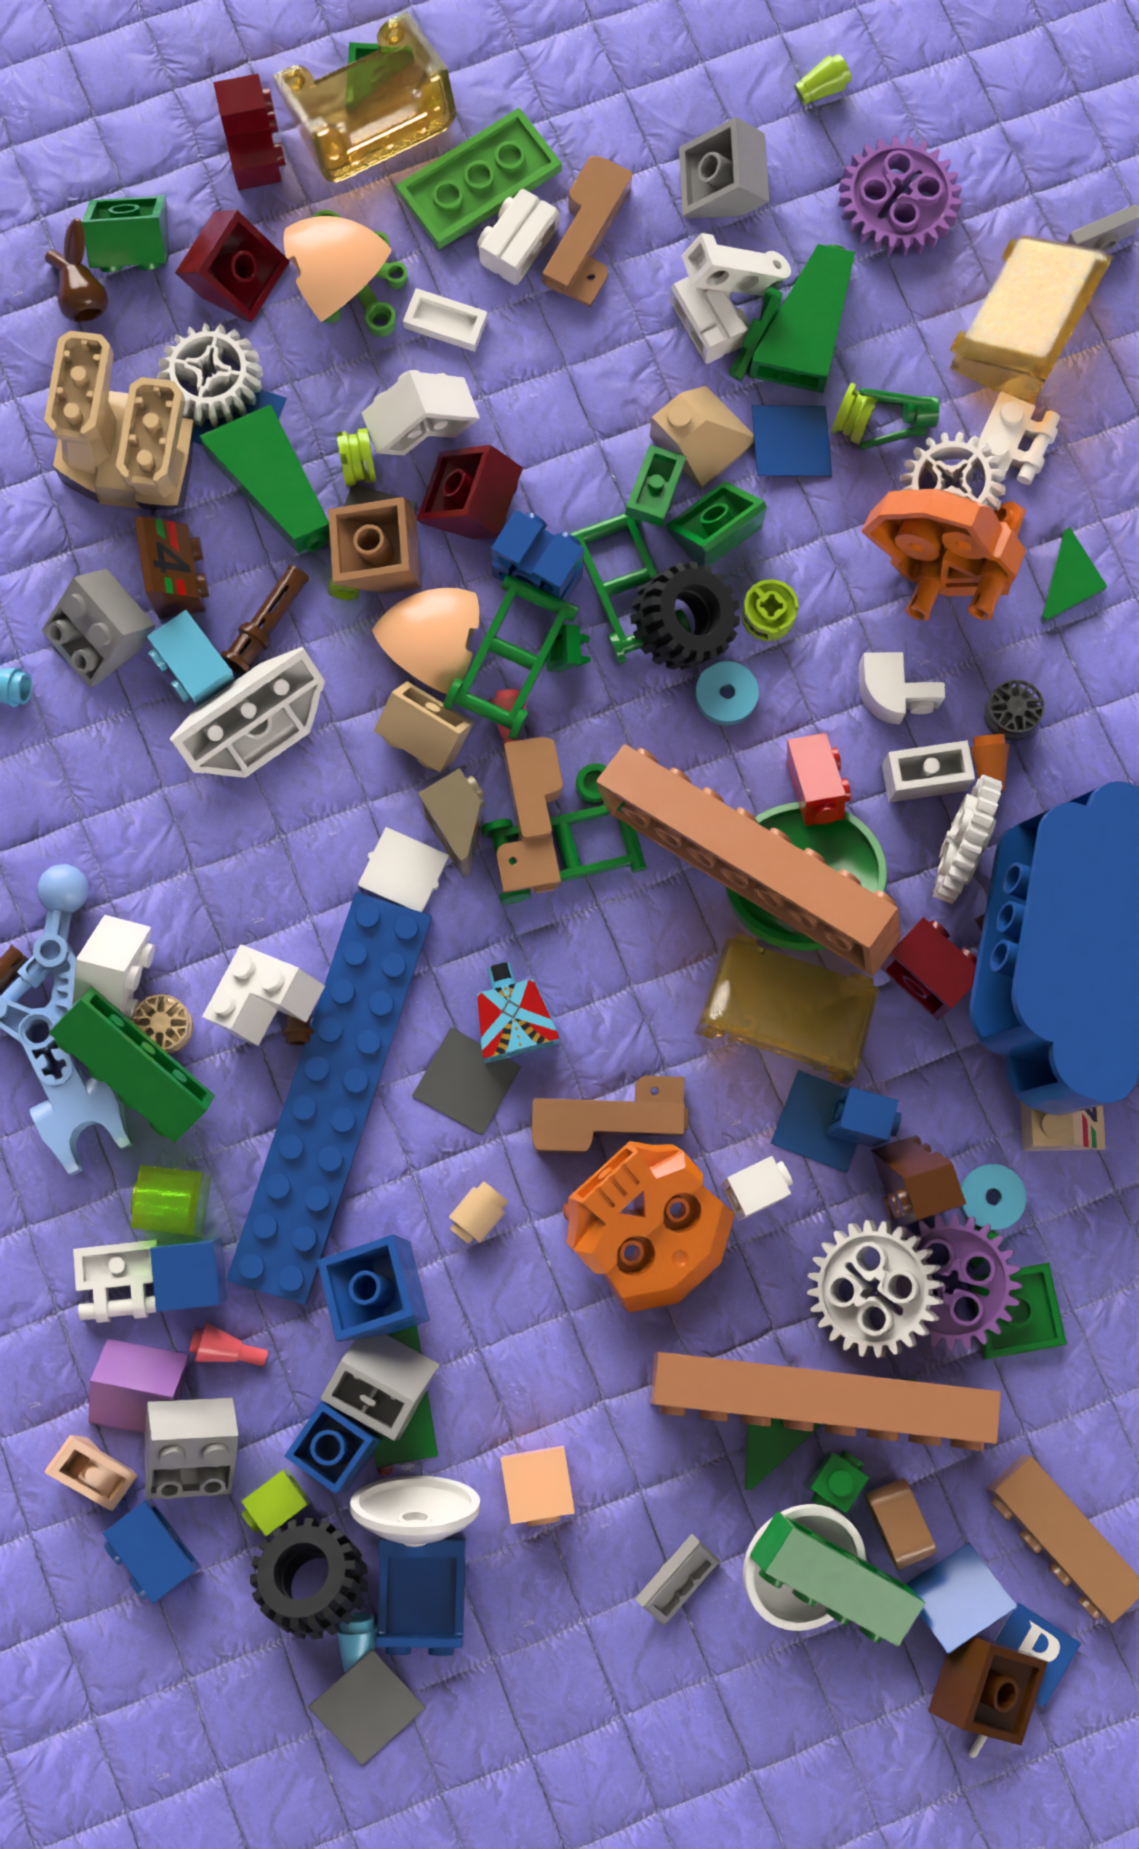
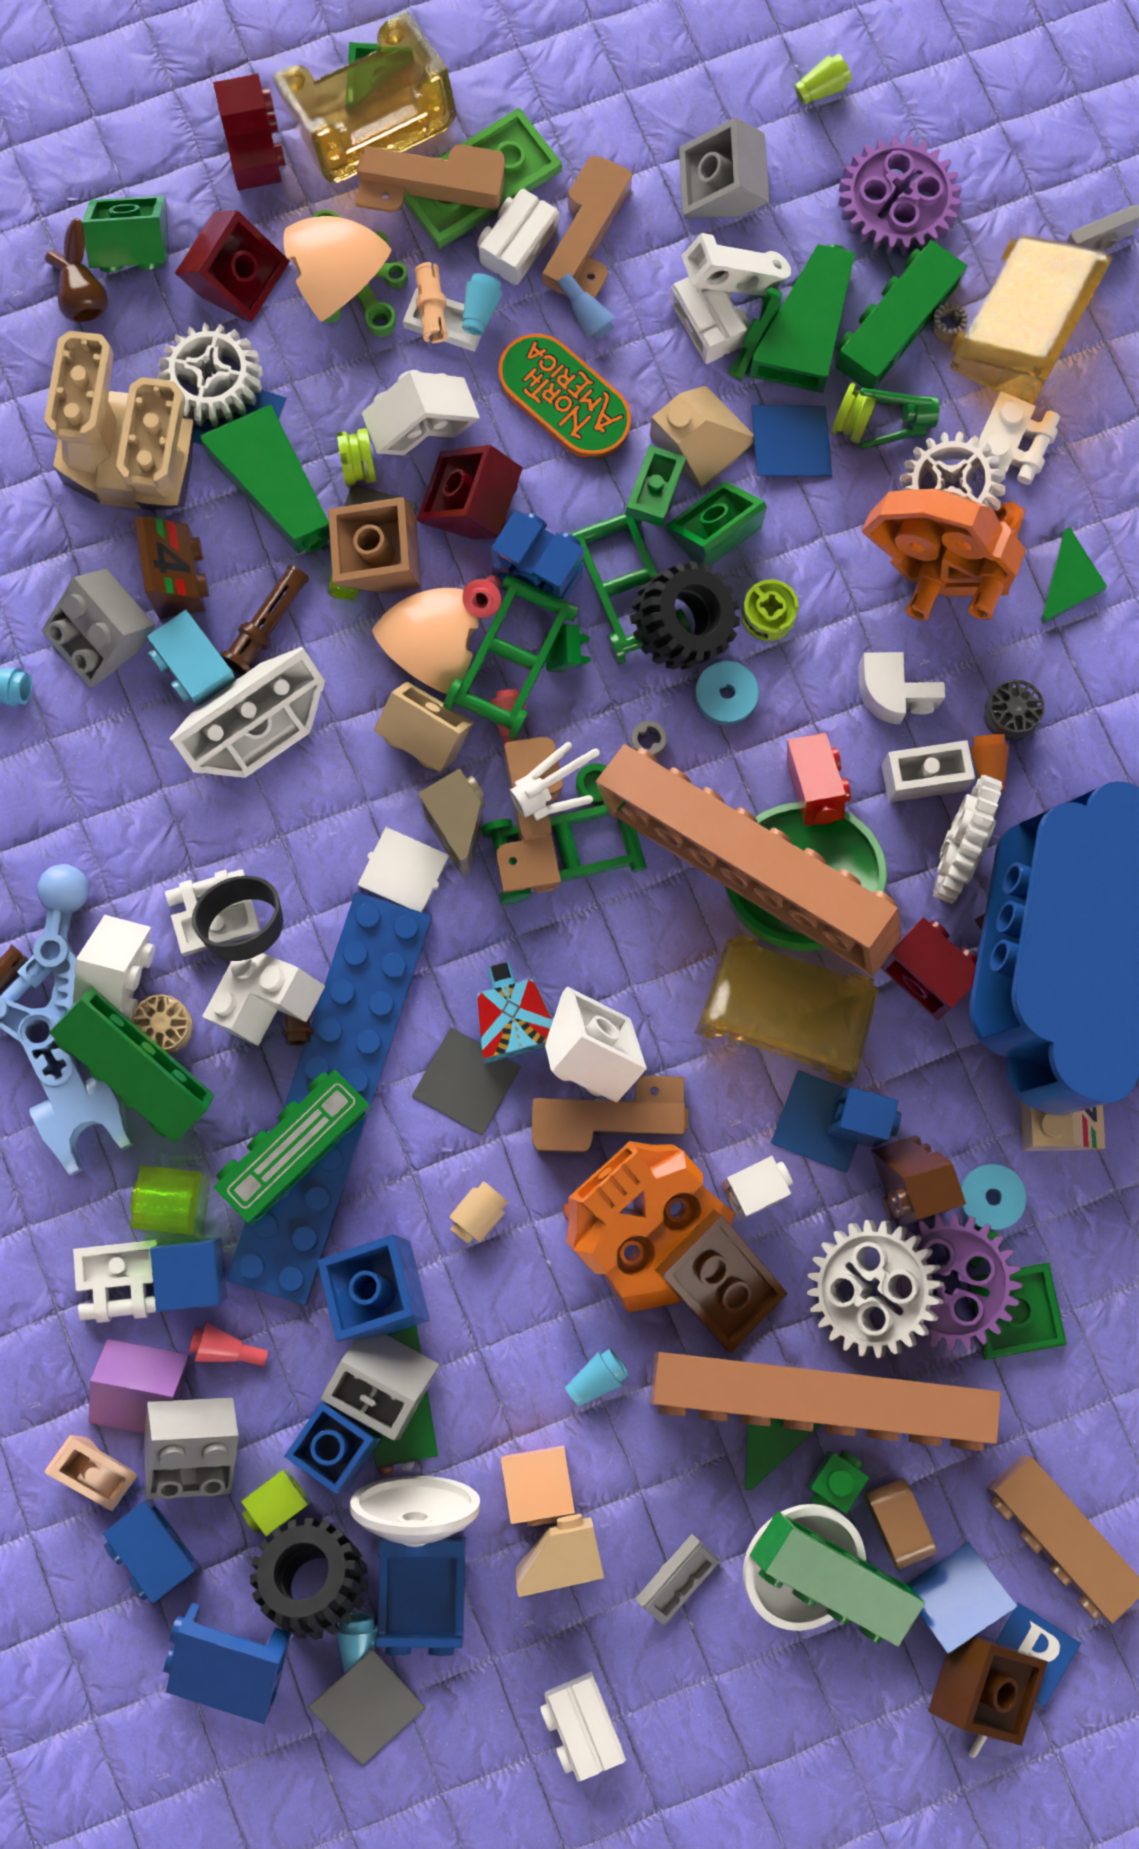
none -> blue panel [163,1603,291,1724]
none -> white plate [165,869,261,956]
none -> black tyre [192,875,284,961]
none -> green brick [213,1069,372,1226]
none -> medium nougat piece [355,144,505,212]
none -> light nougat pin [415,262,448,344]
none -> medium azure cone [462,273,503,336]
none -> coral cone [462,575,501,618]
none -> tile [498,334,631,459]
none -> white plant [509,742,600,821]
none -> tan slope [515,1514,604,1597]
none -> white brick [540,1672,626,1781]
none -> white slope [545,987,647,1103]
none -> medium blue cone [557,272,616,342]
none -> medium azure cone [565,1348,630,1407]
none -> light grey bush [631,721,667,757]
none -> reddish brown plate [655,1209,788,1353]
none -> green brick [835,240,968,389]
none -> light grey bush [931,302,968,342]

